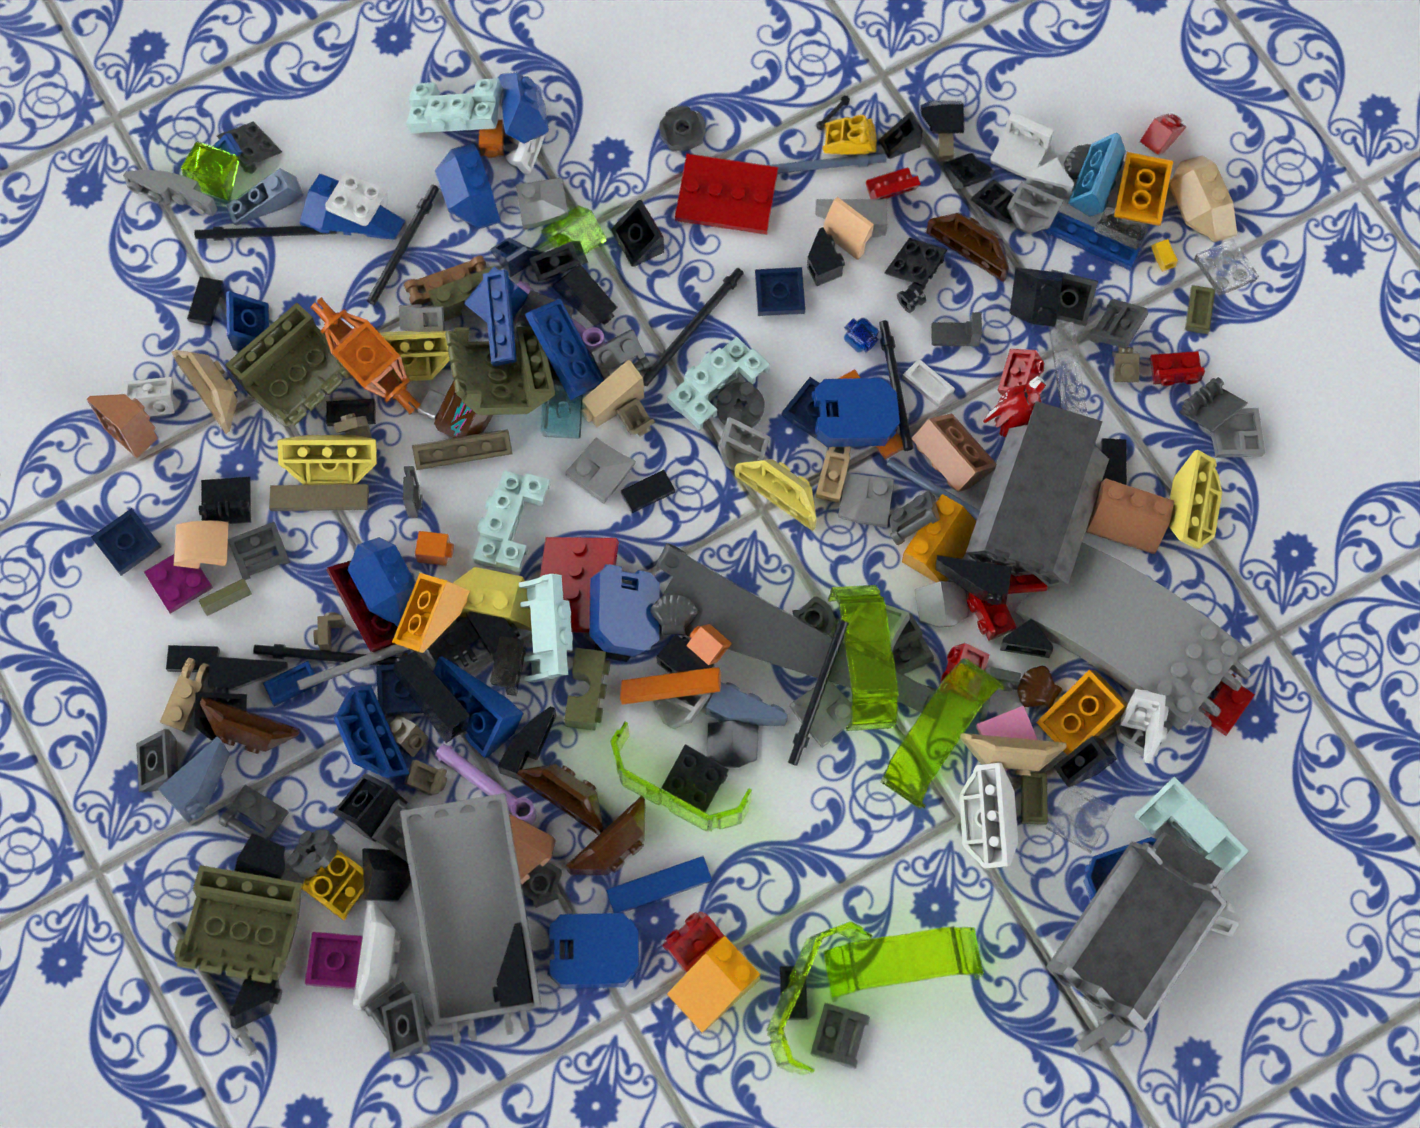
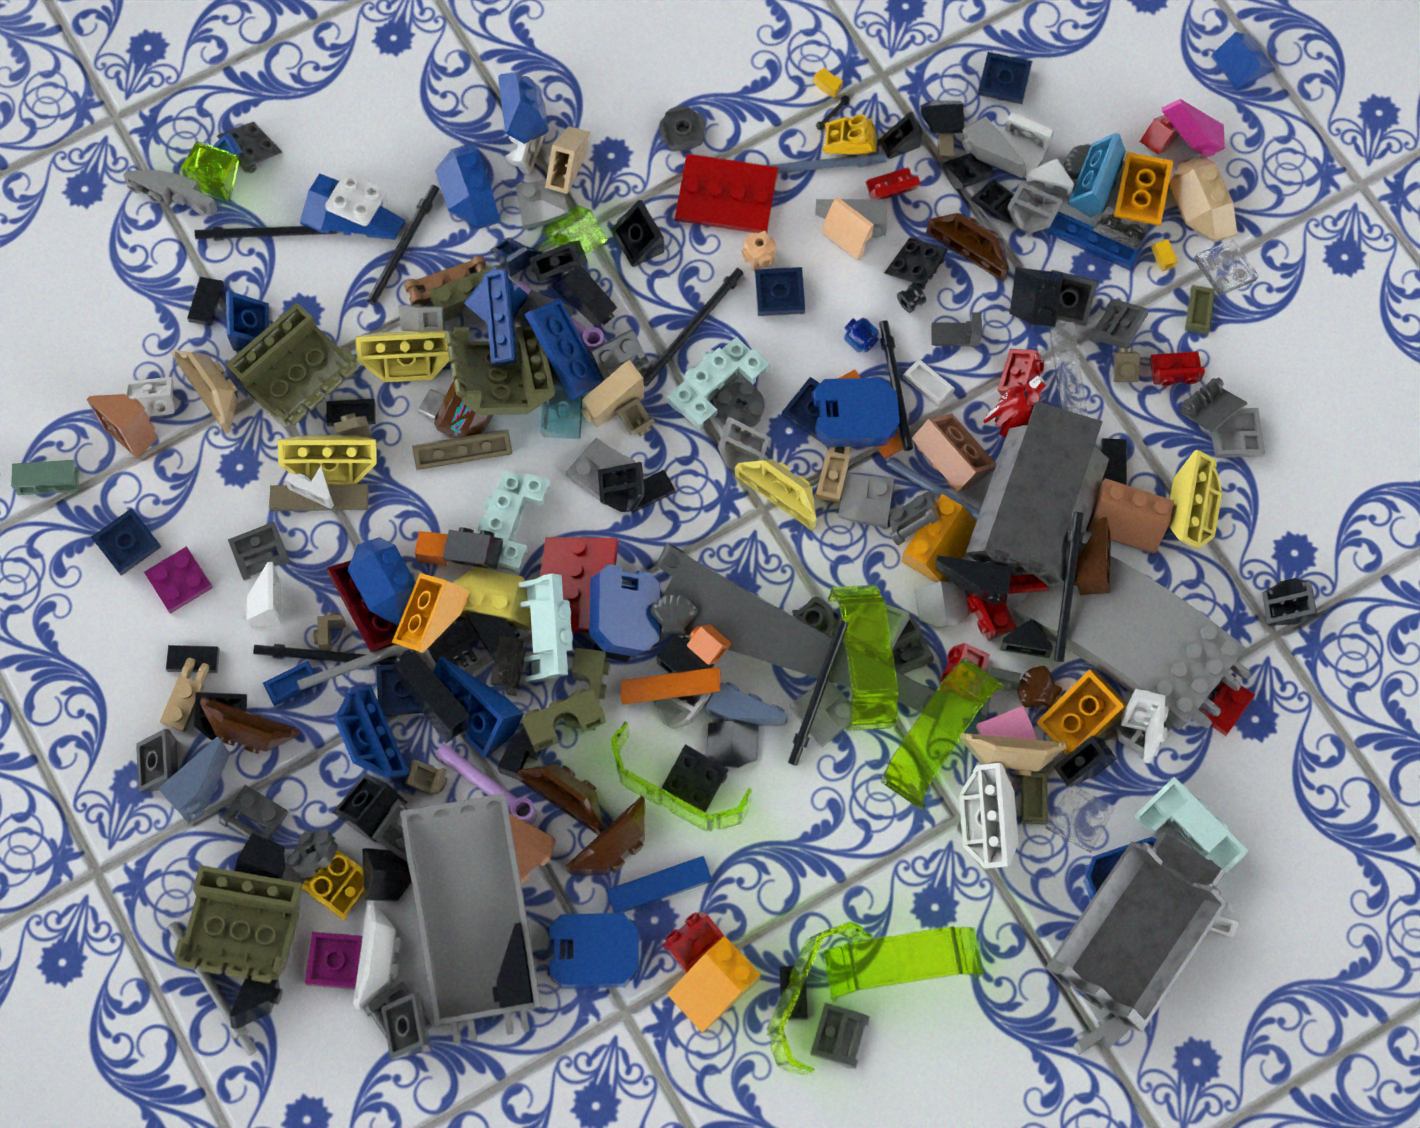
light nougat slope [174,521,228,569] -> none
black hinge [199,476,251,524] -> none
olive tile [199,579,252,616] -> none
black slope [208,656,288,693] -> none
sand blue slope [226,168,304,226] -> none
orange plate [310,297,421,415] -> none
dark tan bracket [389,715,428,757] -> none
dark grey plate [403,466,423,518] -> none
light aqua bracket [406,78,503,133] -> none
orange brick [479,120,504,158] -> none
dark grey animal [522,863,562,908] -> none
black slope [807,227,845,286] -> none
none -> sand green piece [11,460,79,495]
none -> white slope [243,562,282,628]
none -> white slope [285,466,334,509]
none -> black brick [442,527,503,570]
none -> olive arch [522,688,606,752]
none -> tan slope [545,126,591,194]
none -> black slope [598,462,645,512]
none -> light nougat brick [741,231,777,272]
none -> yellow piece [813,67,843,98]
none -> light grey slope [962,116,1026,178]
none -> dark blue plate [977,52,1032,104]
none -> black bar [1054,512,1084,662]
none -> reddish brown slope [1074,517,1111,595]
none -> dark pink slope [1162,99,1225,157]
none -> blue slope [1211,32,1275,90]
none -> black slope [1262,578,1317,626]

